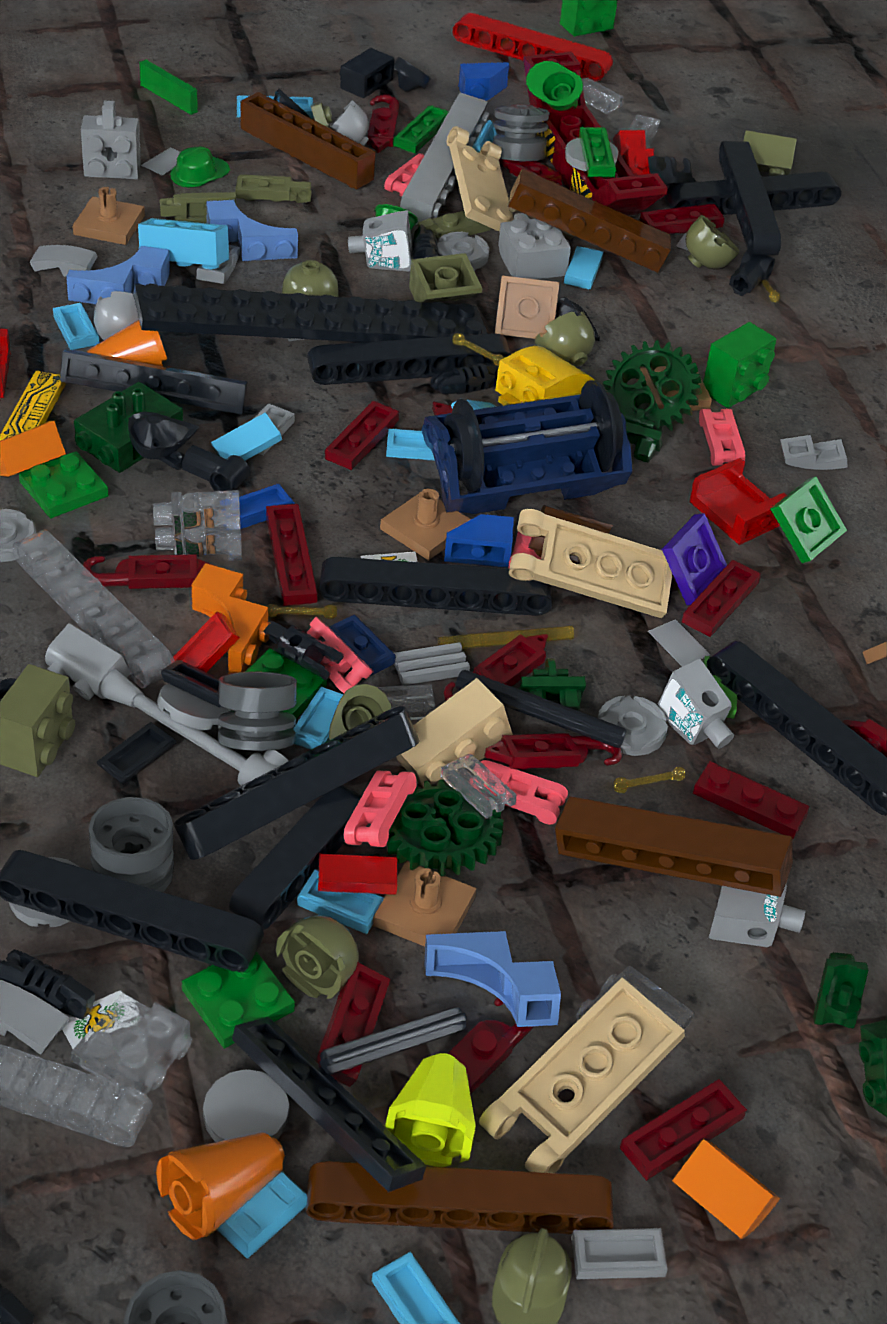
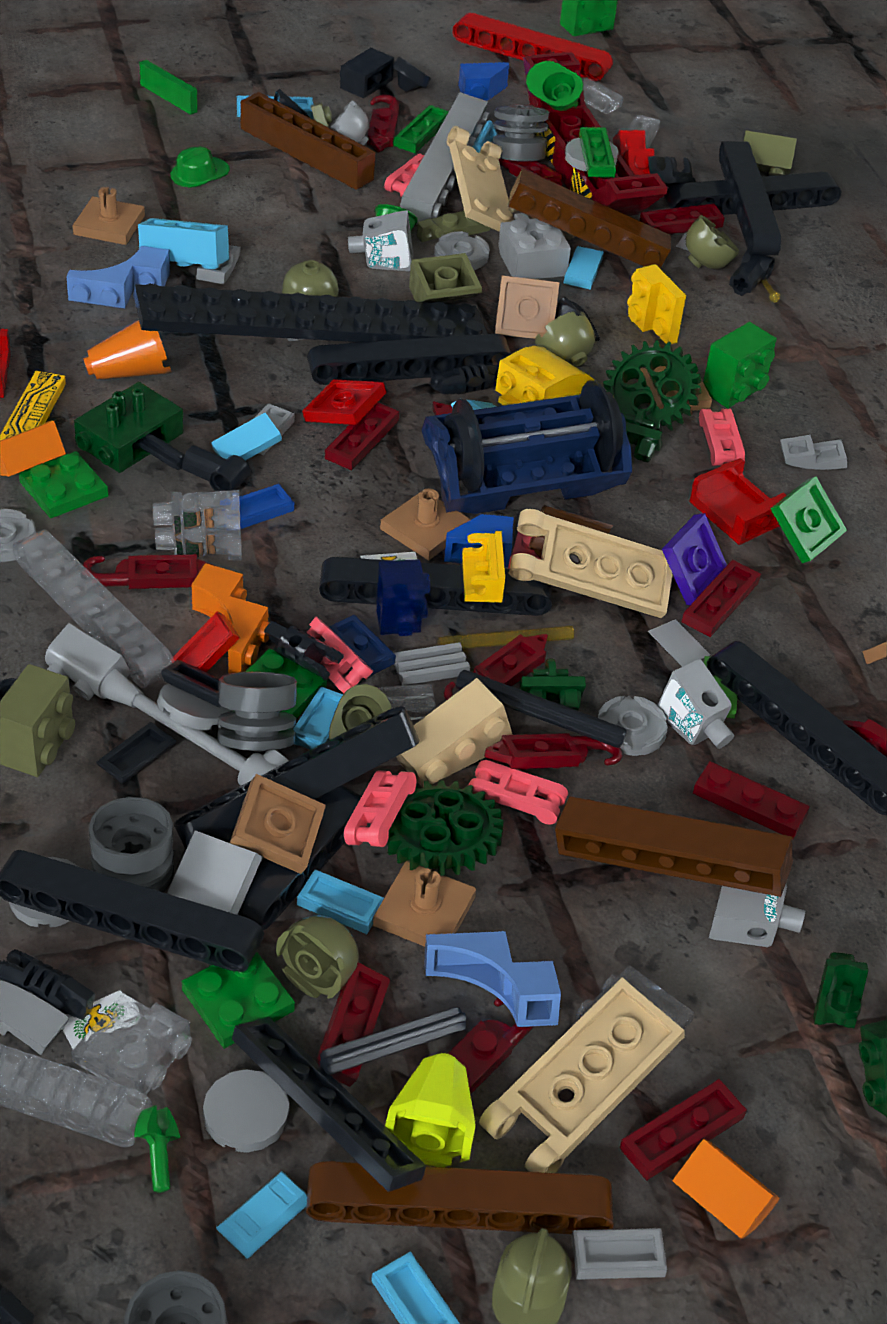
light grey slope [30,245,98,277] -> none
medium azure tile [53,303,99,350] -> none
black plate [60,349,248,414] -> none
light grey hinge [81,100,141,179] -> none
light grey cylinder [94,291,139,340] -> none
black piece [128,412,199,459] -> none
light grey sticker [141,147,180,175] -> none
orange cone [156,1132,285,1240] -> none
olive hinge [160,192,236,223] -> none
medium blue arch [206,200,298,261] -> none
olive hinge [235,175,311,203] -> none
dark red plate [266,504,318,606] -> none
clear yellow hinge [267,604,337,619] -> none
red tile [318,854,397,895] -> none
medium azure tile [386,429,434,460] -> none
black hinge [412,225,438,259] -> none
clear tile [441,753,517,819] -> none
clear yellow hinge [452,333,504,366] -> none
clear yellow hinge [613,767,686,793] -> none
none -> green bar [134,1105,180,1193]
none -> light grey tile [167,831,263,915]
none -> medium nougat tile [230,774,326,874]
none -> red tile [302,379,386,425]
none -> clear blue brick [376,559,430,636]
none -> yellow hinge [462,531,505,603]
none -> yellow plate [627,264,686,344]

